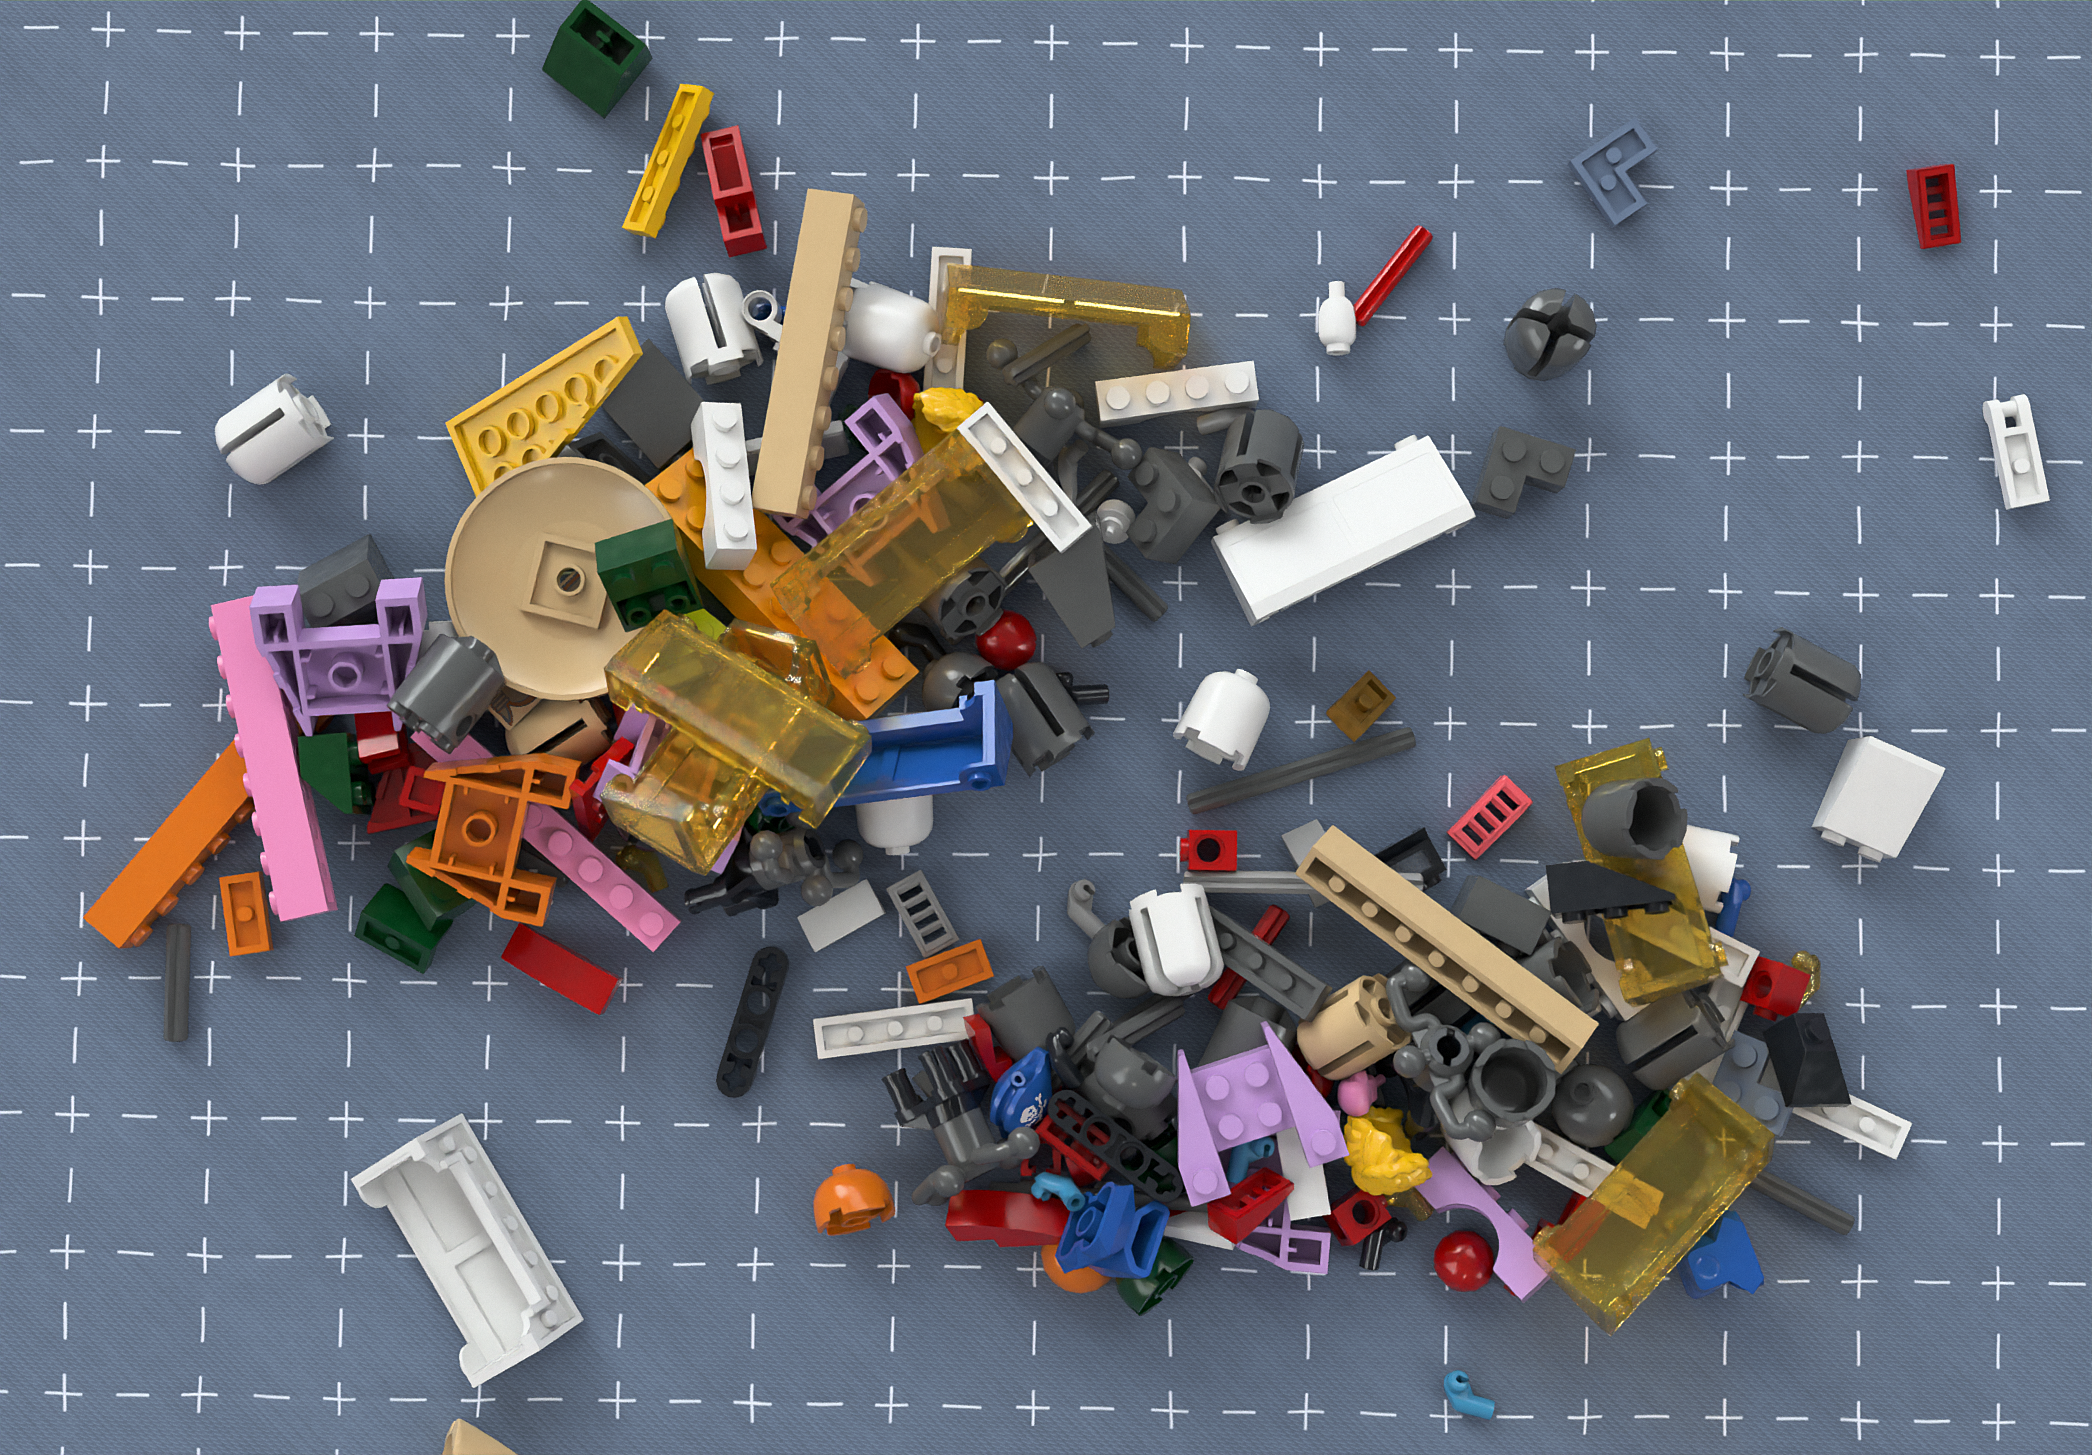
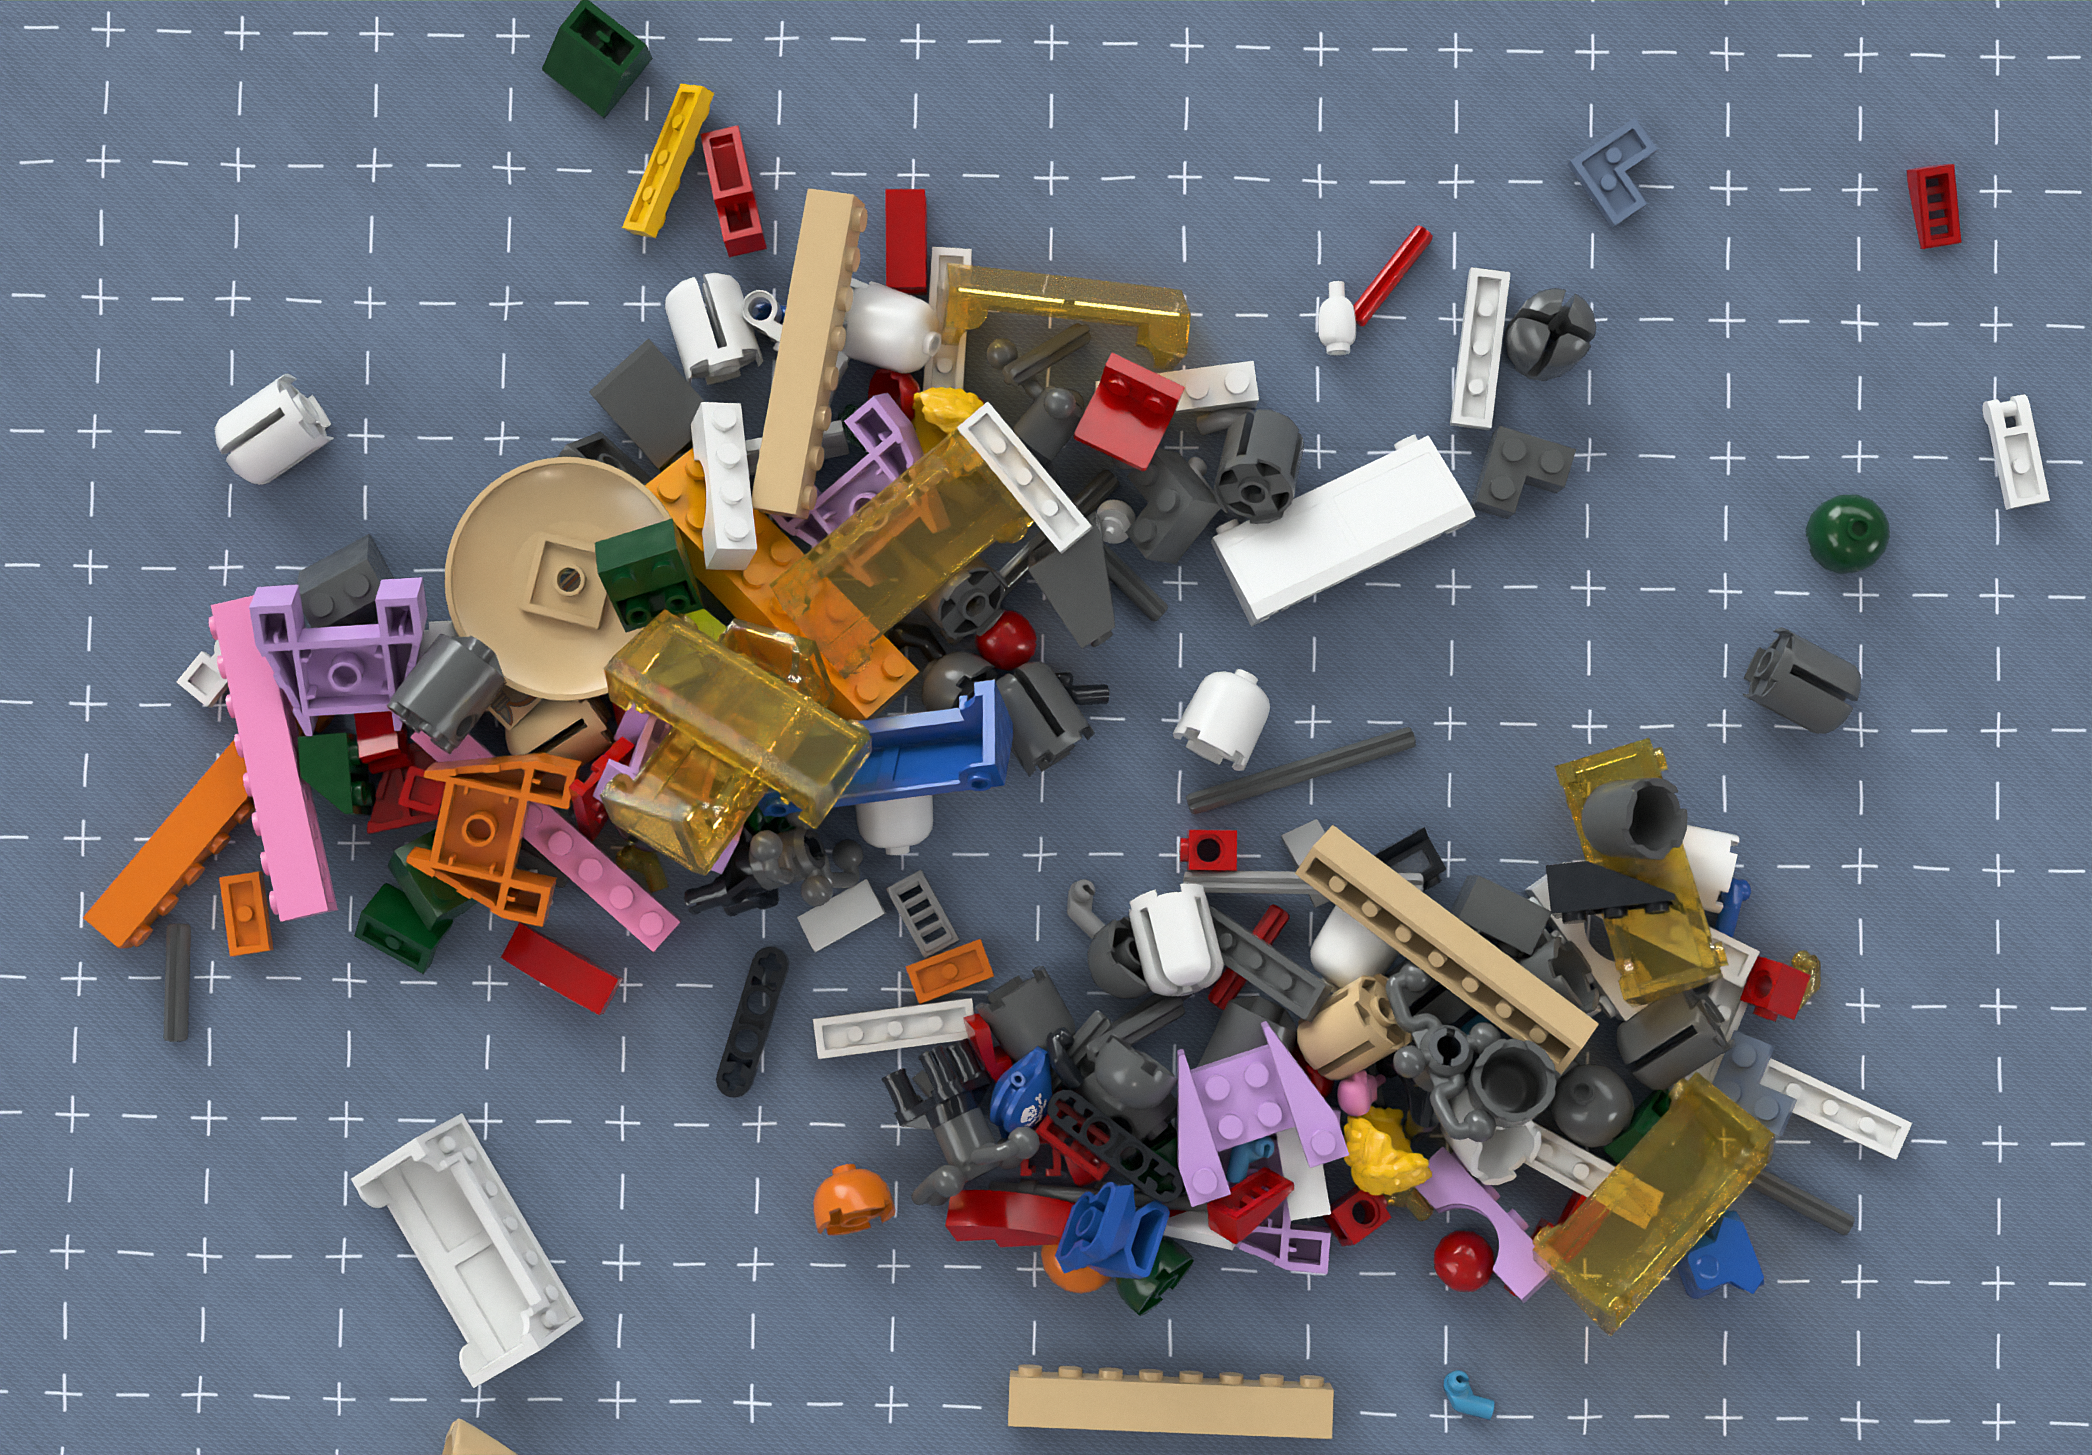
yellow wing [445,316,643,497] -> none
dark azure arm [1031,1172,1085,1212] -> none
light grey bar [1058,439,1088,505] -> none
pearl gold slope [1326,670,1396,742] -> none
black arm [1359,1217,1408,1270] -> none
coral slope [1446,775,1533,860] -> none
black slope [1763,1013,1852,1107] -> none
white slope [1812,736,1945,862] -> none
none -> white plate [177,640,229,708]
none -> red piece [885,189,927,295]
none -> tan brick [1008,1364,1334,1439]
none -> bracket [1073,353,1185,472]
none -> white cylinder [1310,905,1399,993]
none -> white plate [1450,267,1510,430]
none -> dark green cylinder [1806,494,1890,574]

